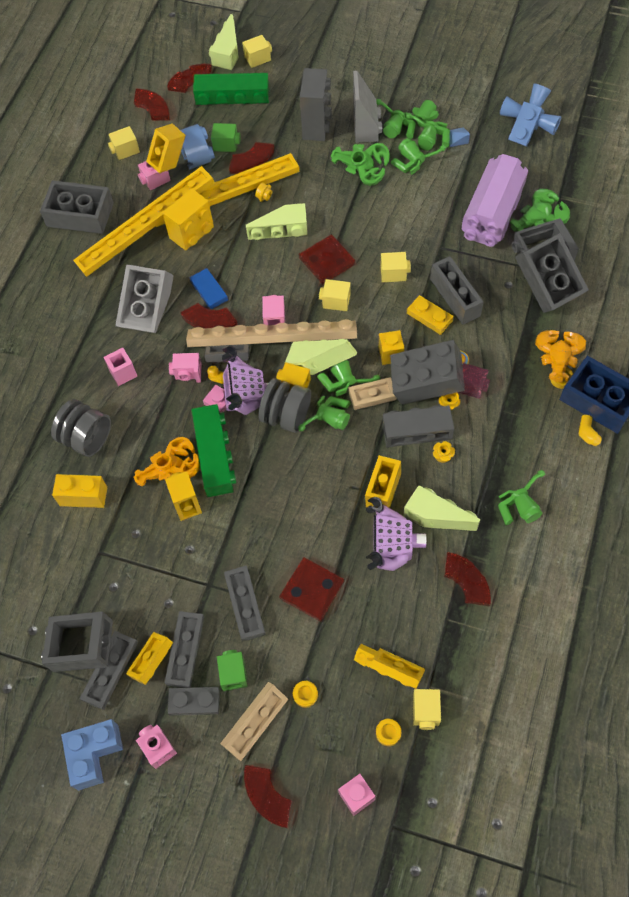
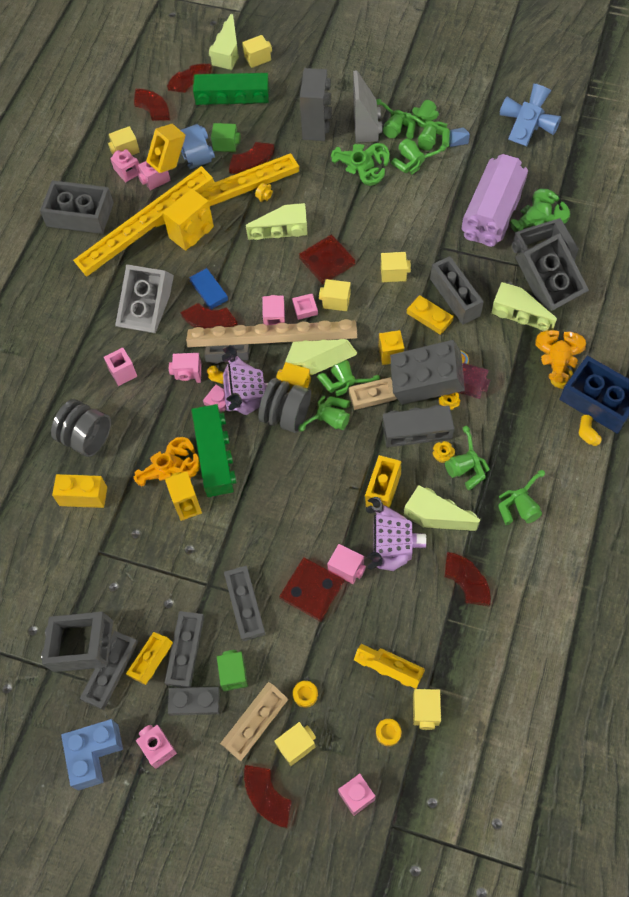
none -> bright pink brick [110,149,140,183]
none -> light yellow brick [274,722,316,766]
none -> bright pink plate [292,294,318,320]
none -> bright pink brick [327,544,366,584]
none -> bright green piece [445,426,490,490]
none -> yellowish green slope [491,282,557,331]

